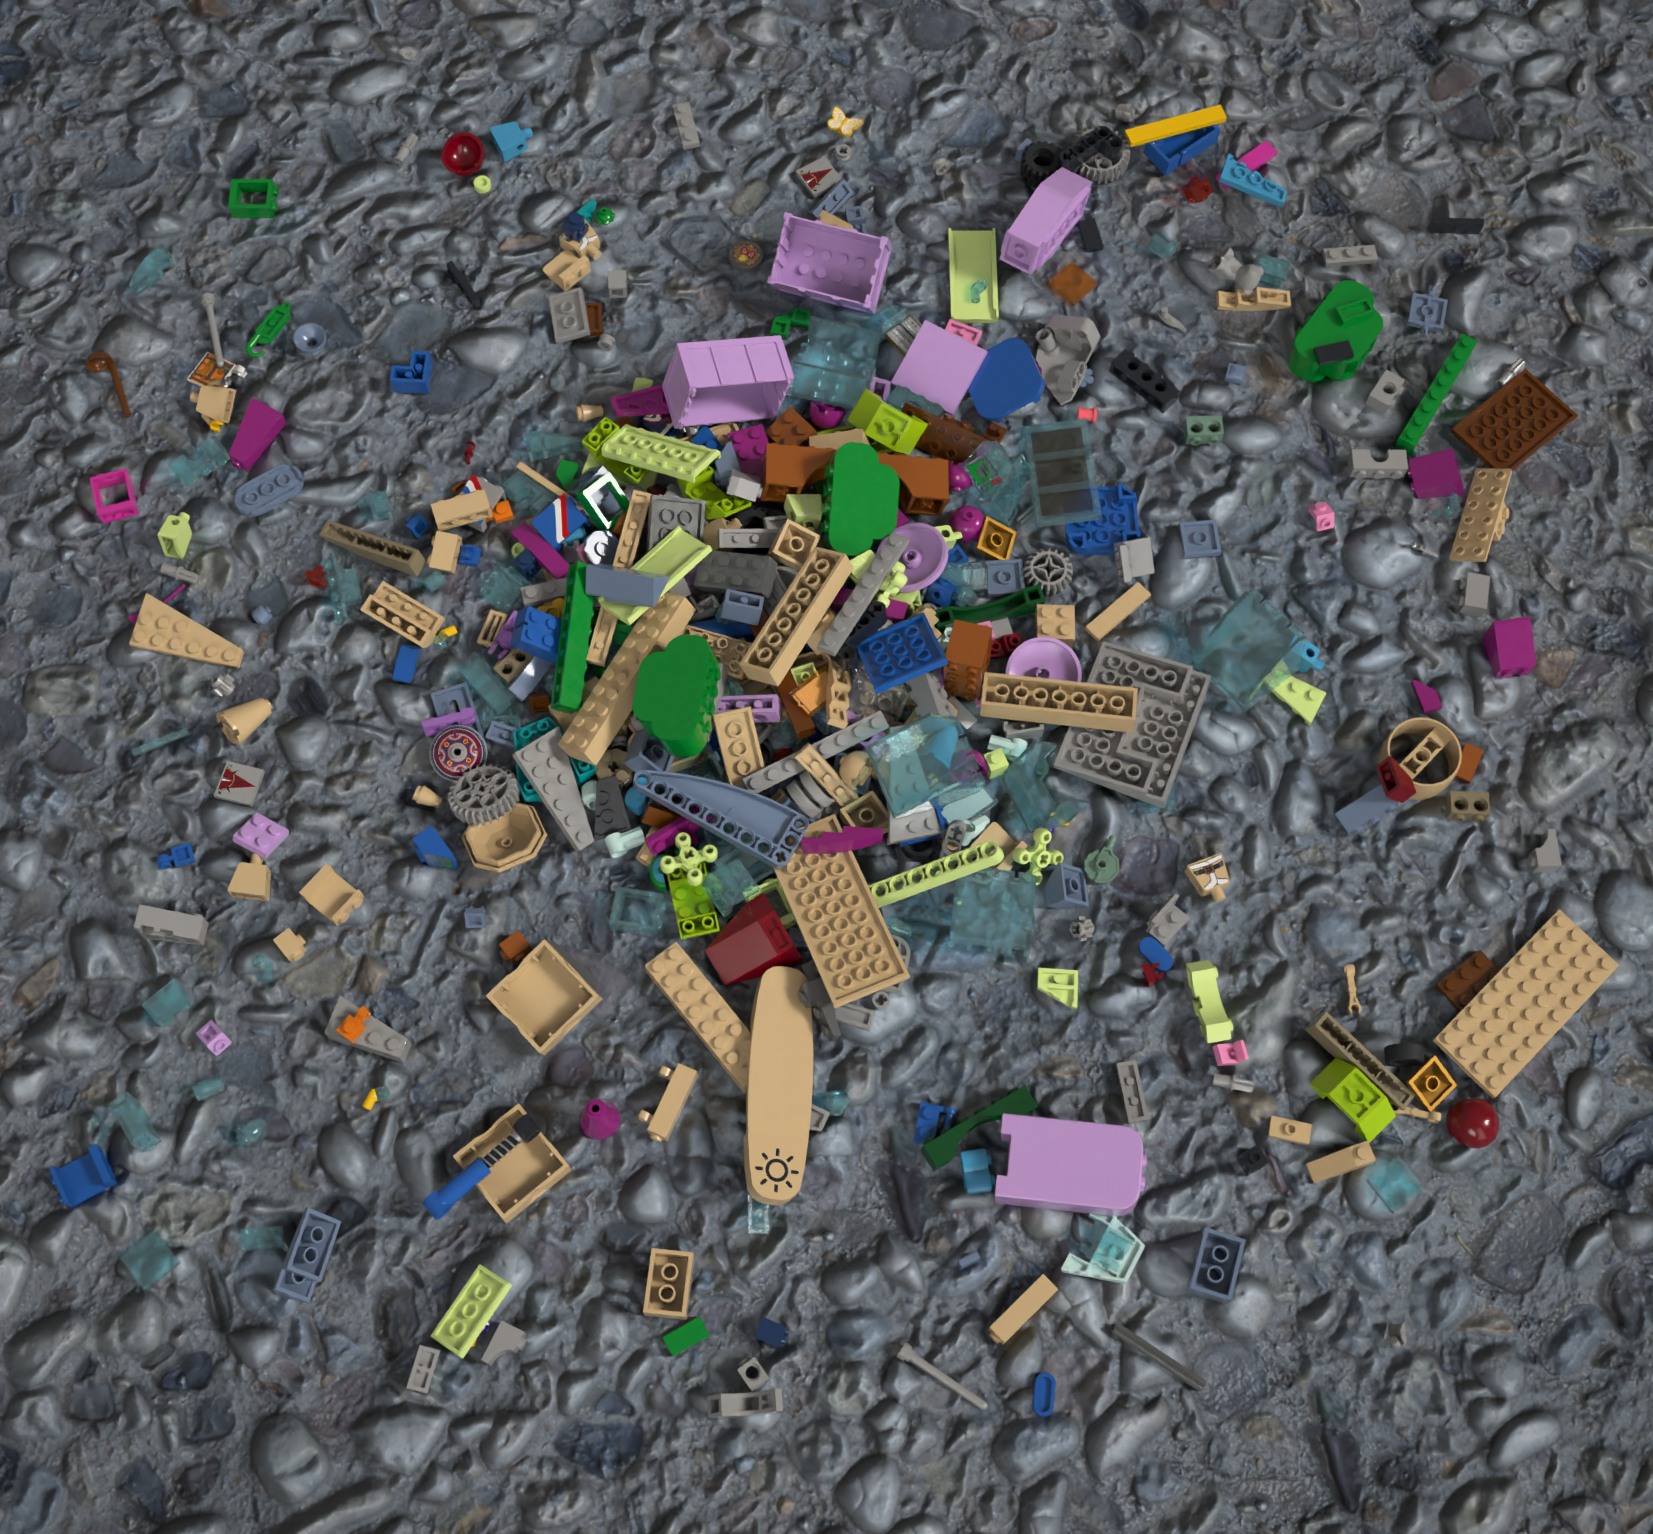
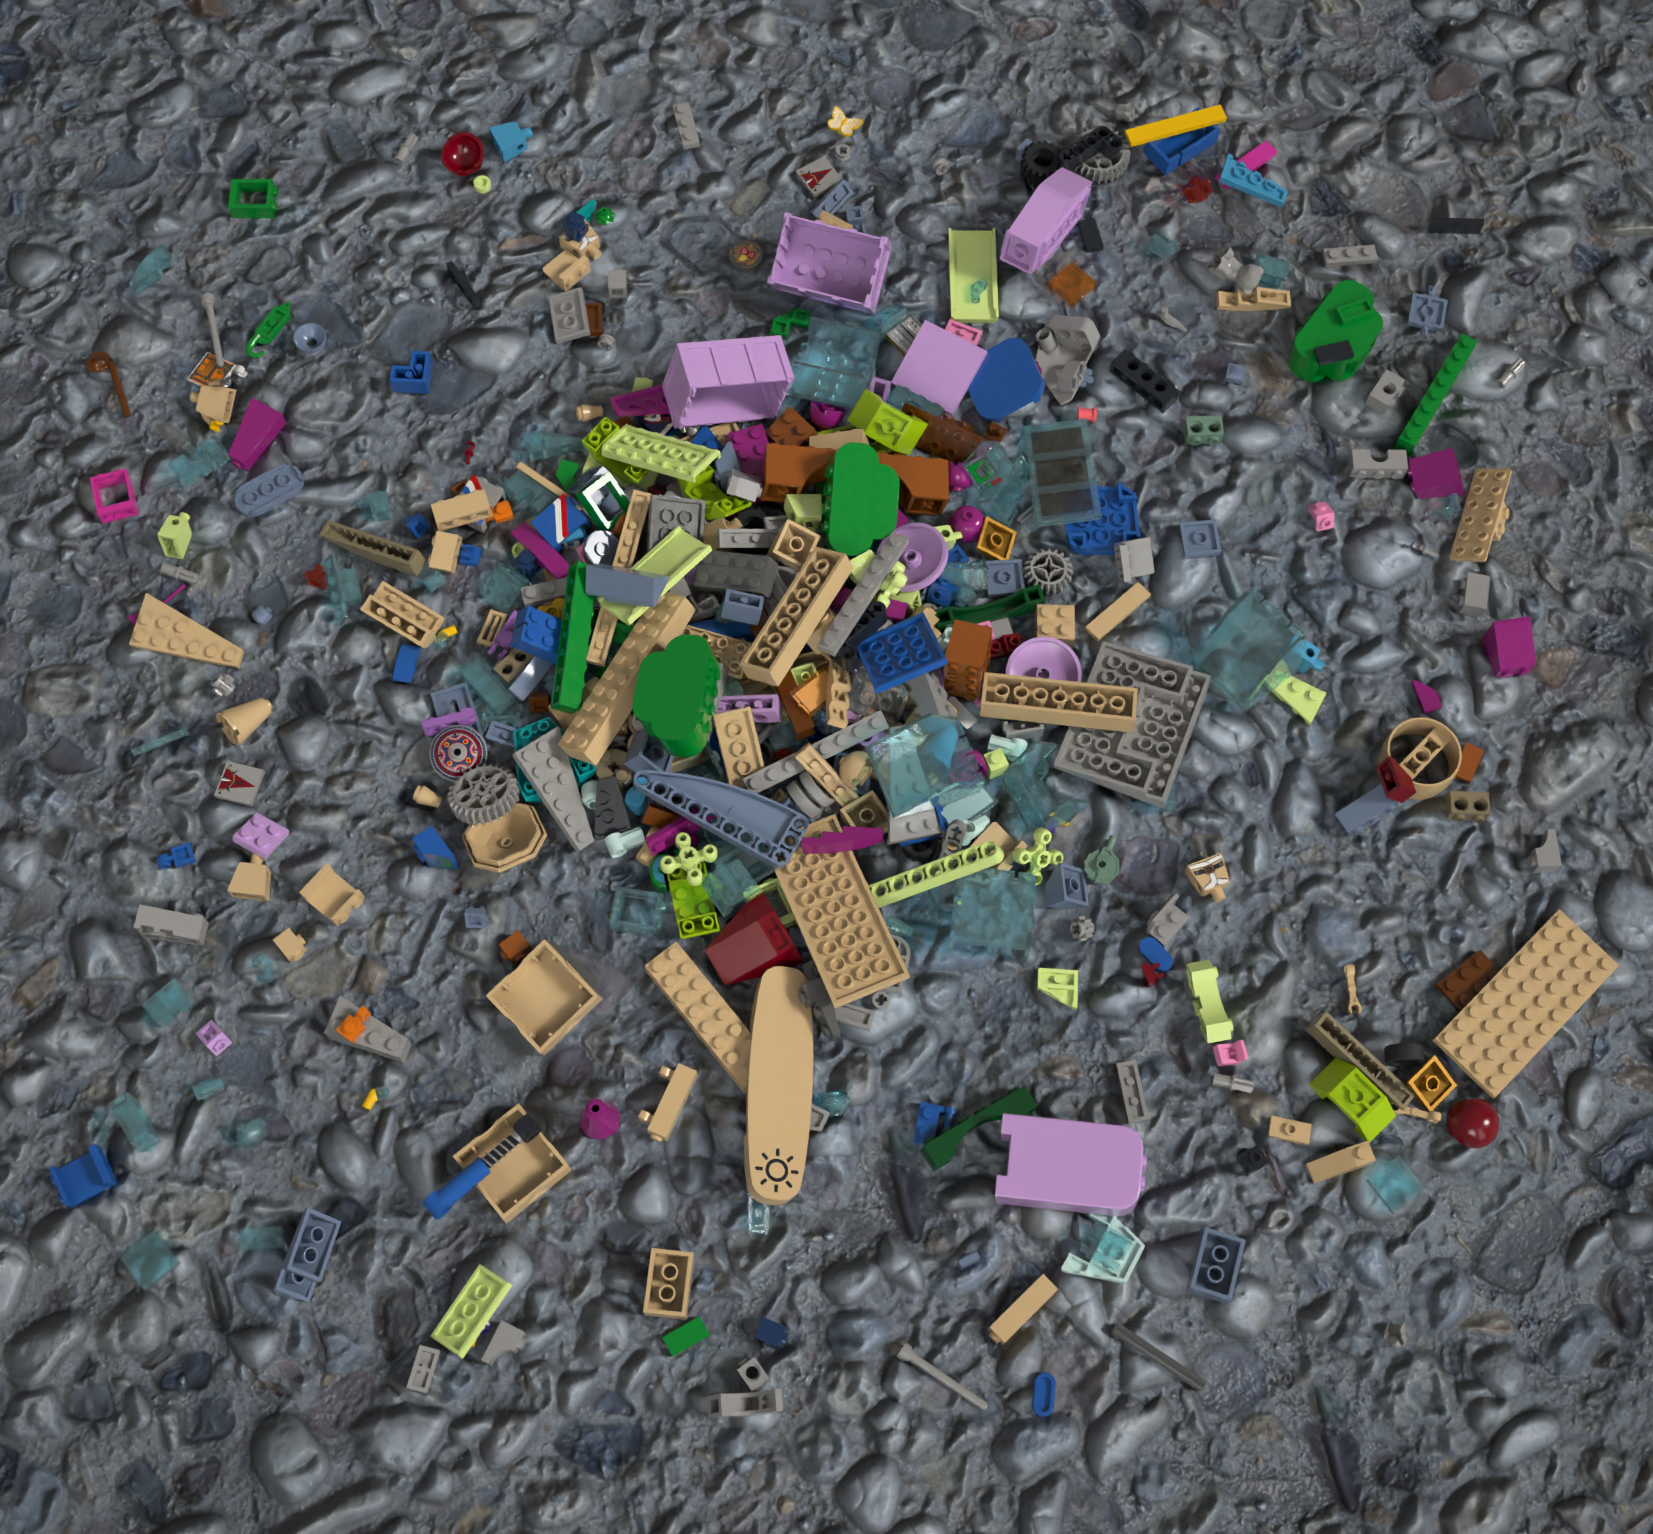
dark azure brick [959,1148,995,1195] -> none
reddish brown plate [1451,368,1578,472] -> none

